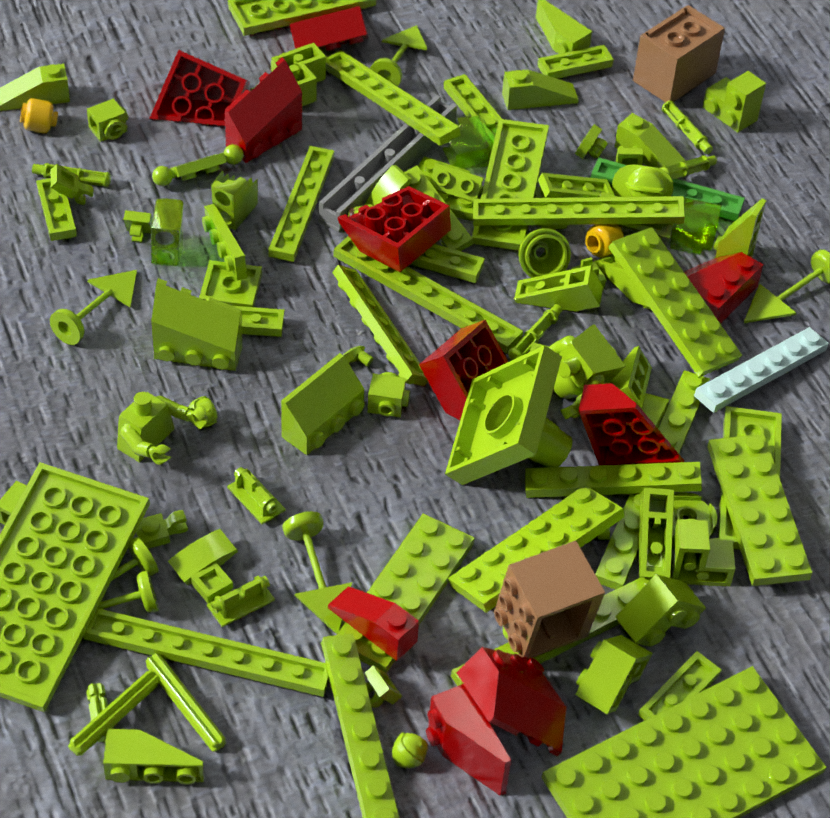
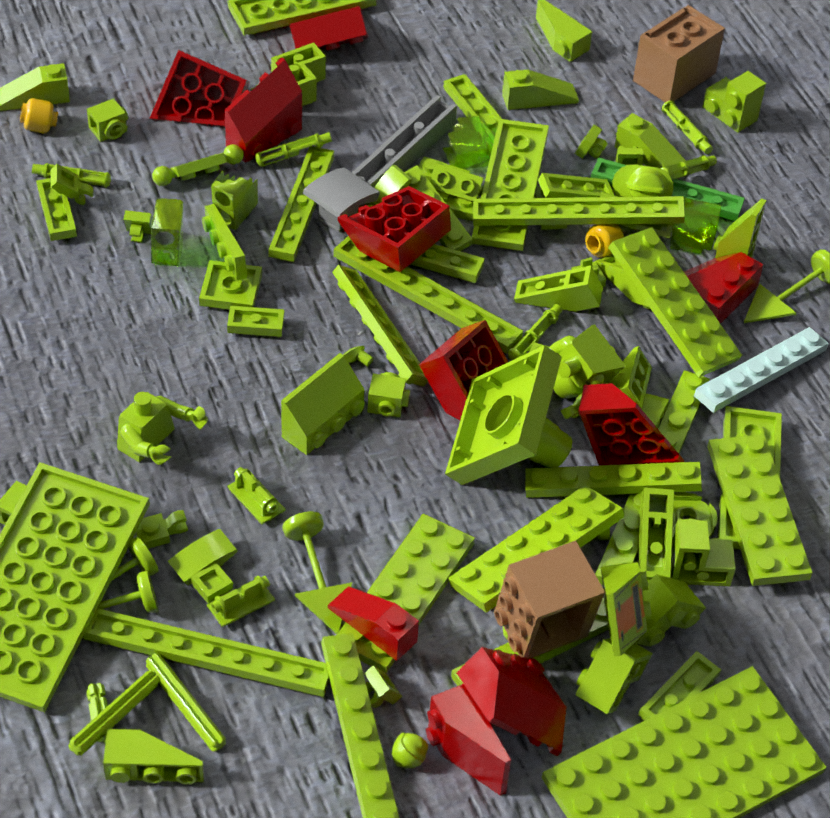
lime piece [49,270,137,345] -> none
lime wedge [151,278,243,371] -> none
lime piece [188,396,218,428] -> none
lime plate [326,51,461,146] -> none
lime piece [370,25,427,87] -> none
lime piece [518,228,571,278] -> none
lime plate [538,45,614,78] -> none
none -> lime piece [256,132,332,167]
none -> light grey slope [303,167,380,217]
none -> lime slope [601,562,652,656]

